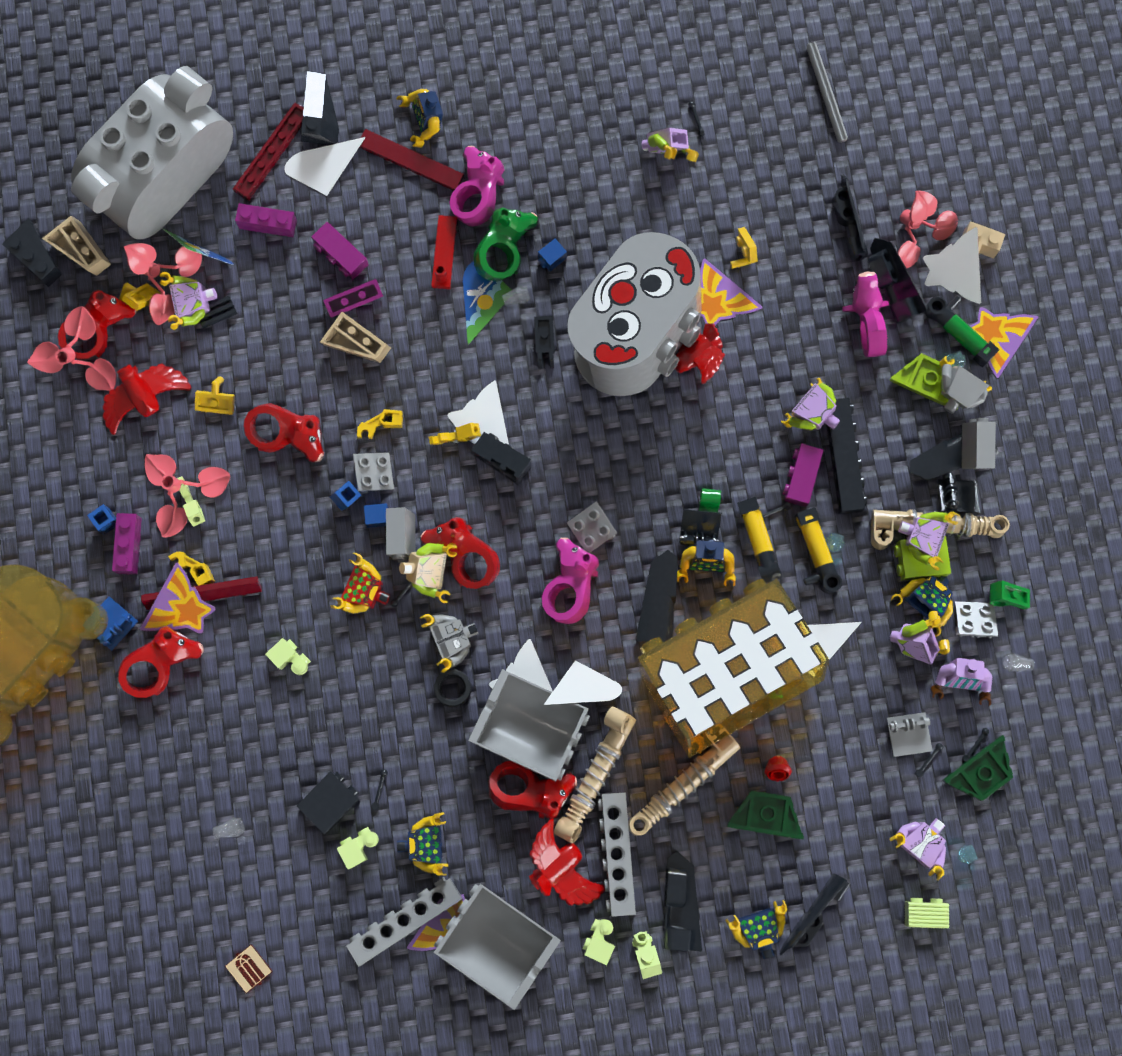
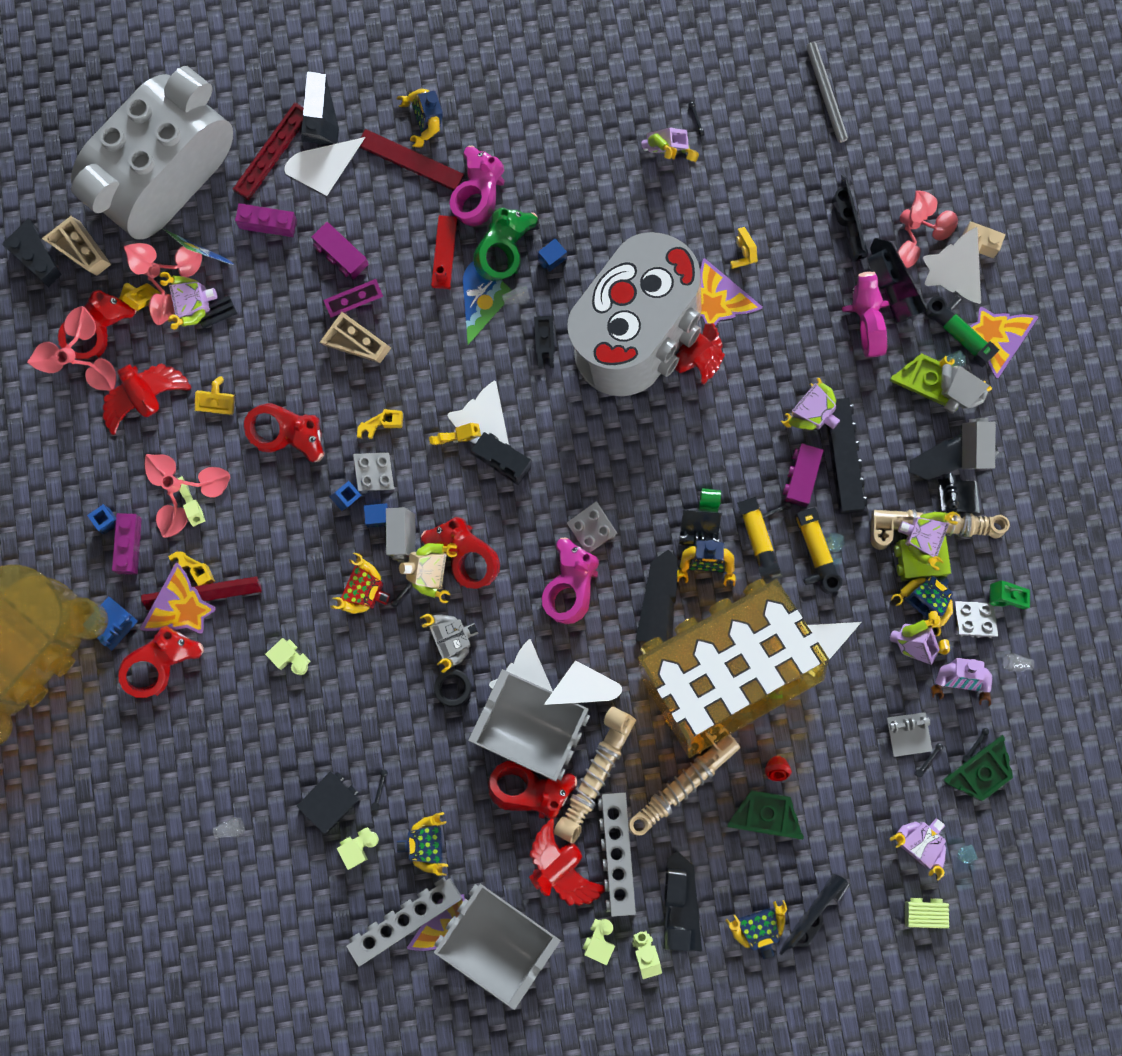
piece [225,944,273,994] -> none

